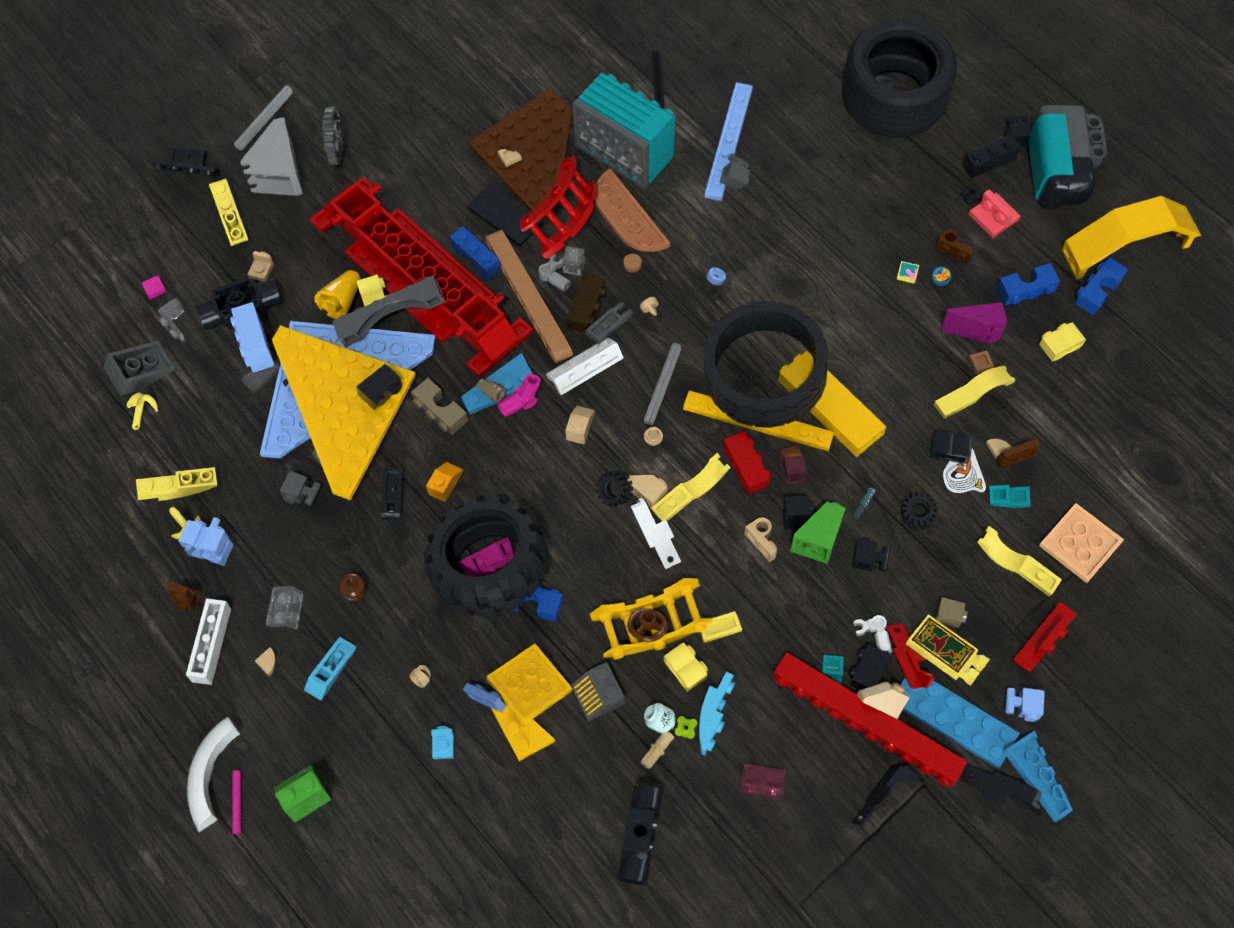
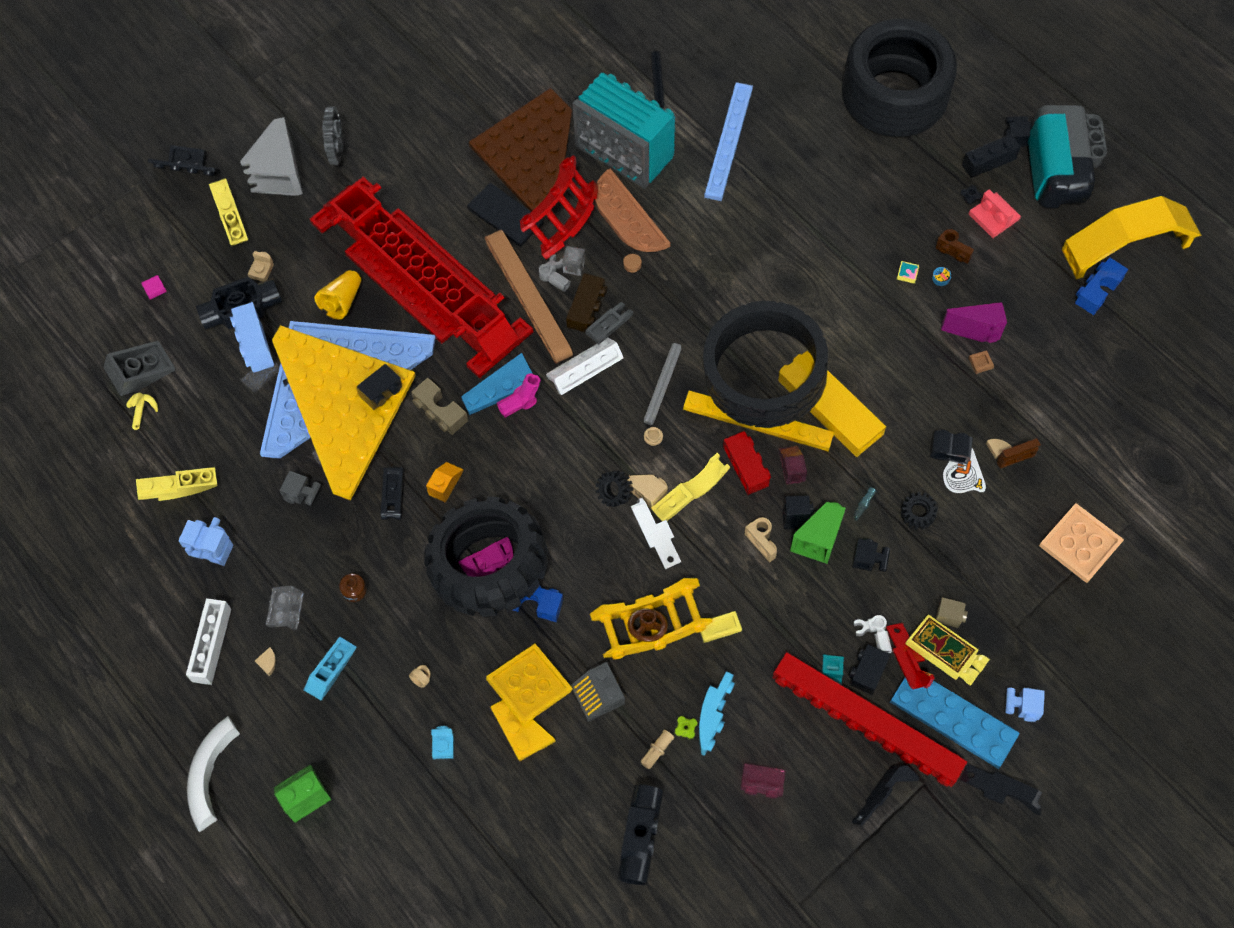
clear bracket [158,298,186,343] -> none
reddish brown plate [167,582,200,612] -> none
light yellow piece [169,507,201,539] -> none
dark pink bar [232,770,241,834] -> none
light grey axle [234,85,293,151] -> none
dark grey arch [332,276,446,347] -> none
light yellow brick [356,274,388,306] -> none
blue arch [450,226,501,281] -> none
medium blue plate [463,683,506,713] -> none
dark tan cone [477,379,506,402] -> none
tan tile [498,149,522,167] -> none
tan slope [565,406,595,445] -> none
tan tile [640,297,659,316] -> none
light aqua head [644,703,675,734] -> none
light yellow brick [663,643,708,692] -> none
light blue tile [707,268,726,285] -> none
dark grey brick [719,154,750,191] -> none
tan slope [857,682,909,718] -> none
light yellow piece [934,366,1015,419] -> none
light yellow piece [977,526,1062,596] -> none
teal slope [989,485,1031,508] -> none
blue arch [997,263,1060,305] -> none
dark azure wing [1003,730,1073,822] -> none
red bracket [1013,602,1076,673] -> none
light yellow brick [1039,322,1086,362] -> none

